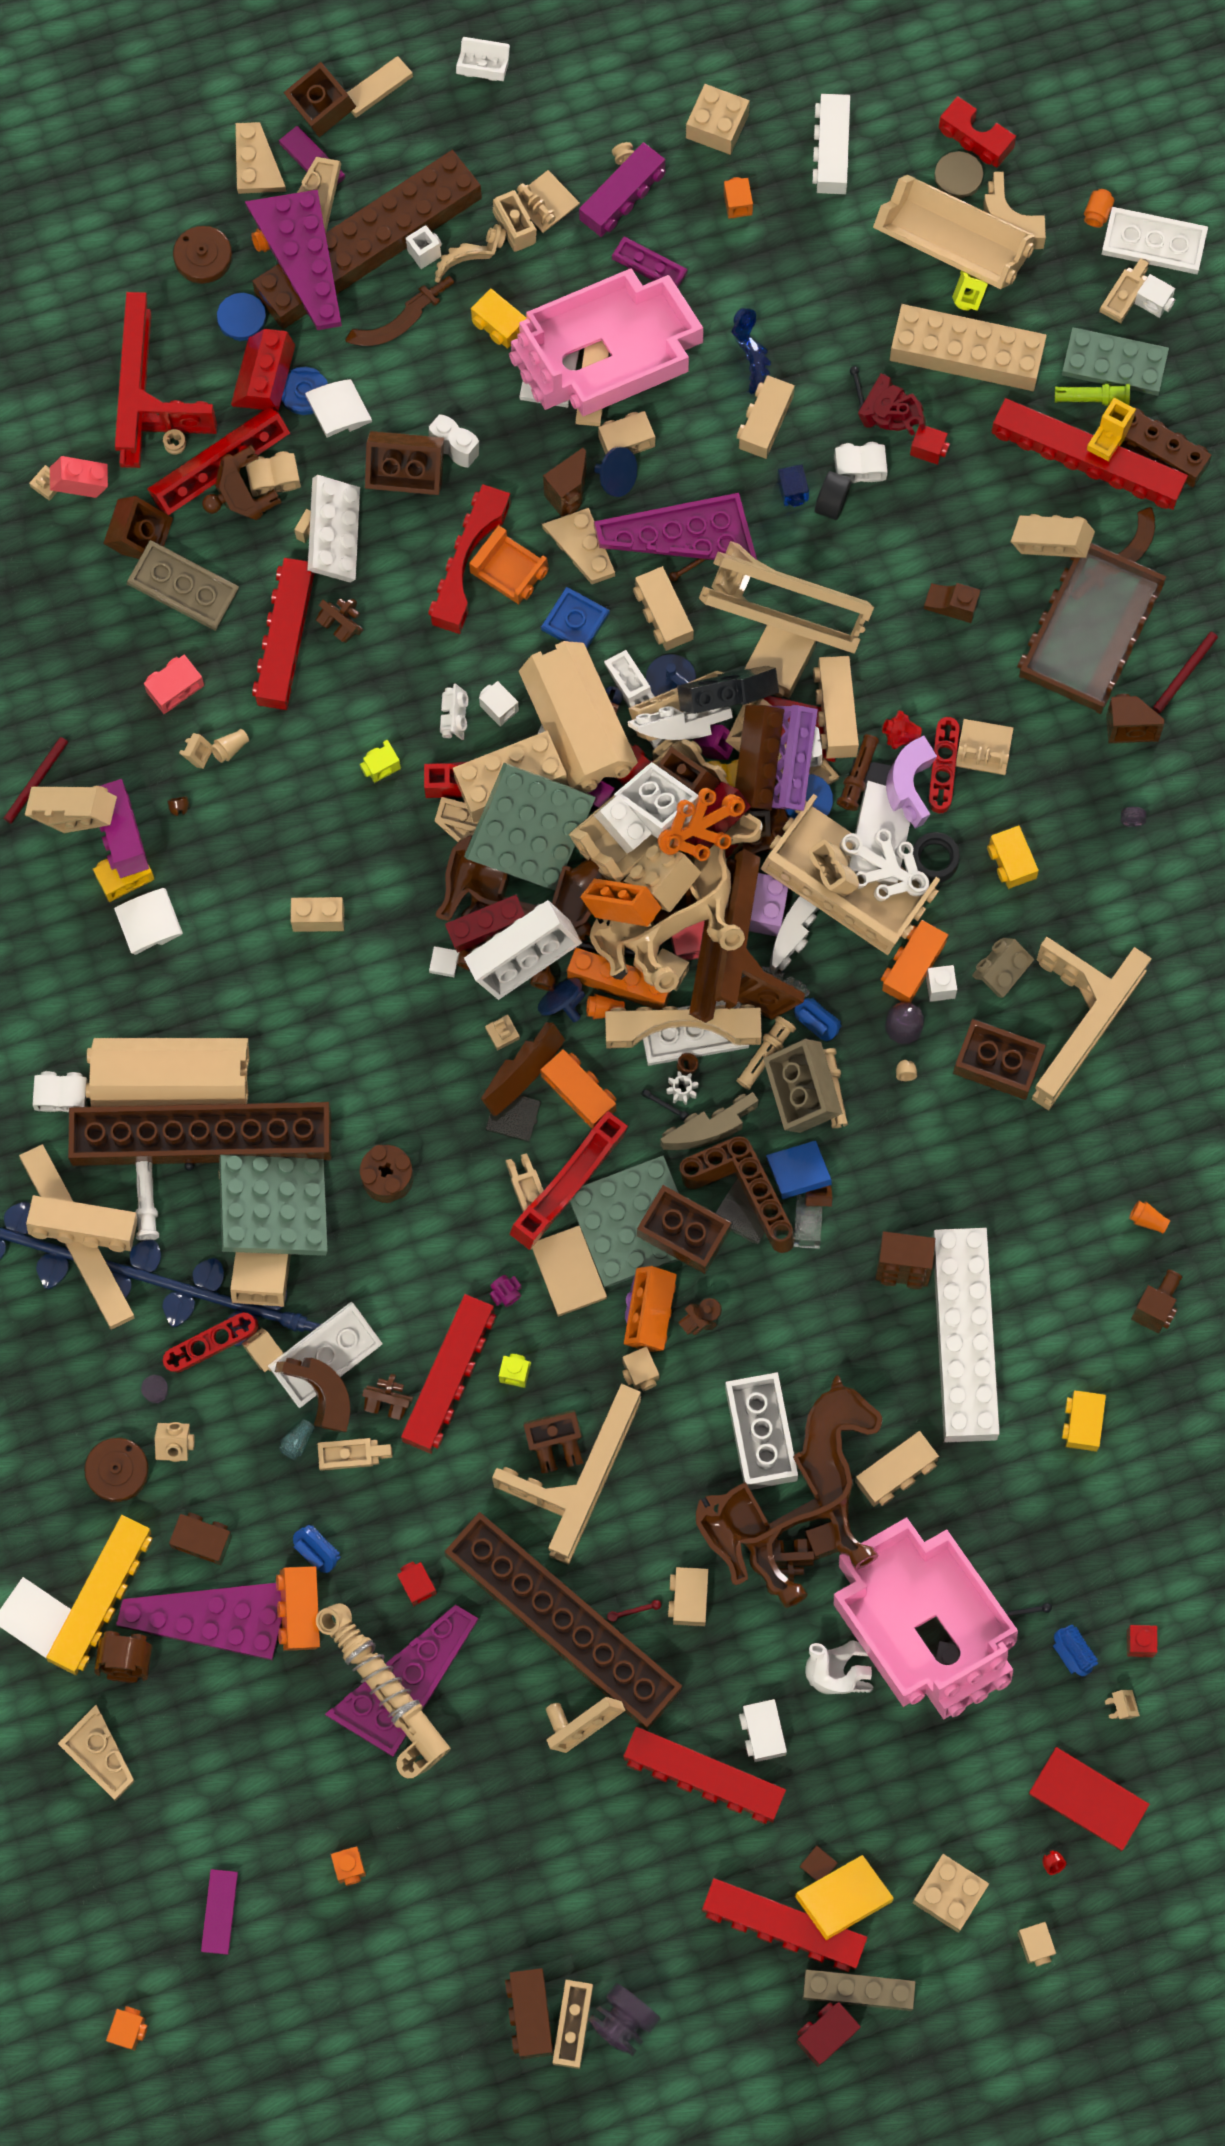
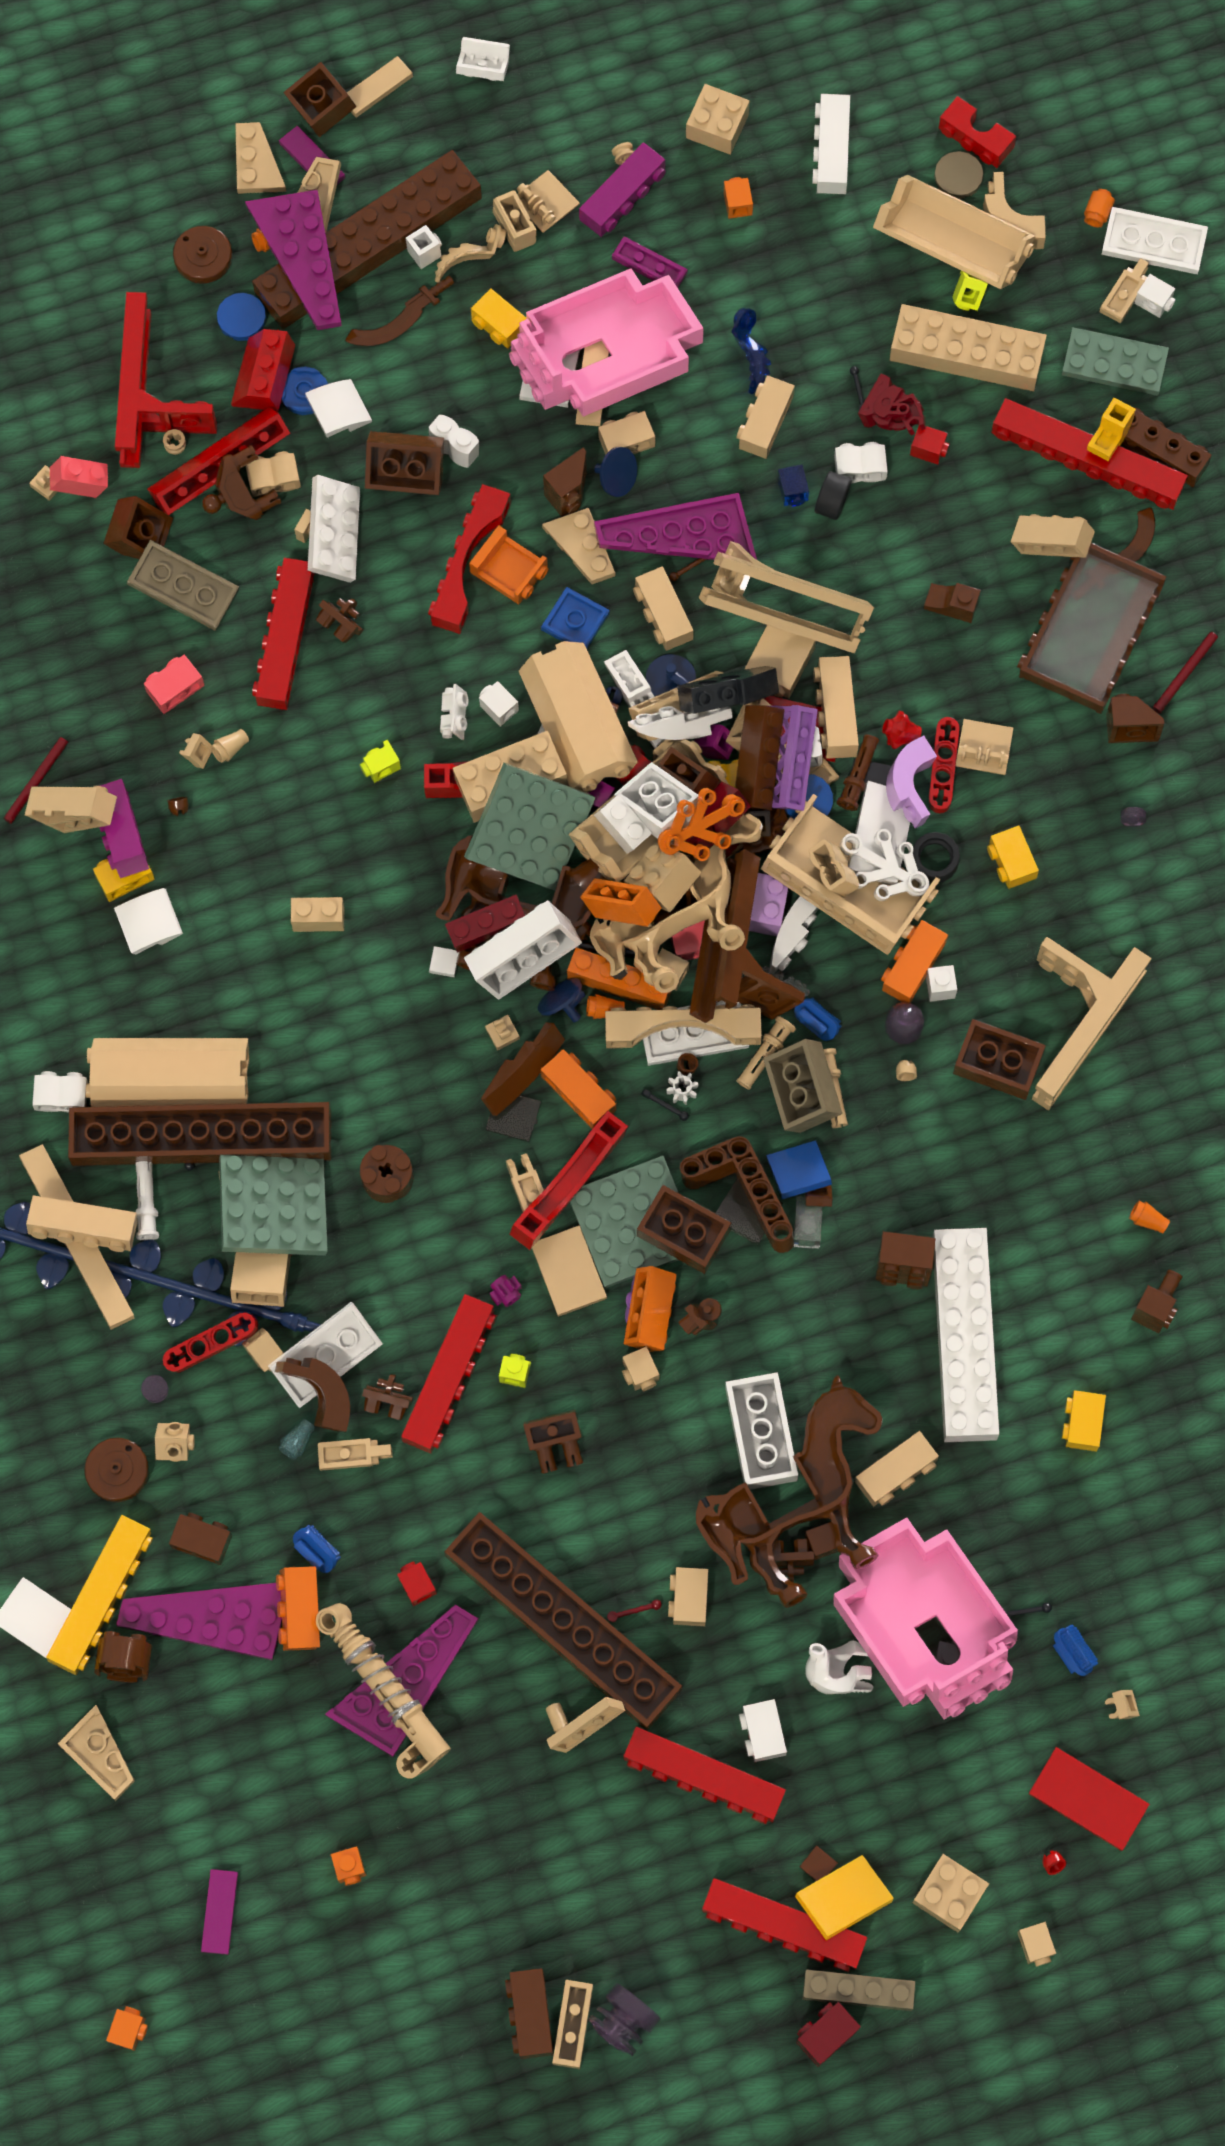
tan wing [435,797,479,842] -> none
tan piece [492,1384,641,1565] -> none
dark tan slope [660,1092,759,1150] -> none
dark tan bracket [972,938,1034,998] -> none
lime pin [1055,384,1130,406] -> none
red brick [1127,1625,1157,1657] -> none

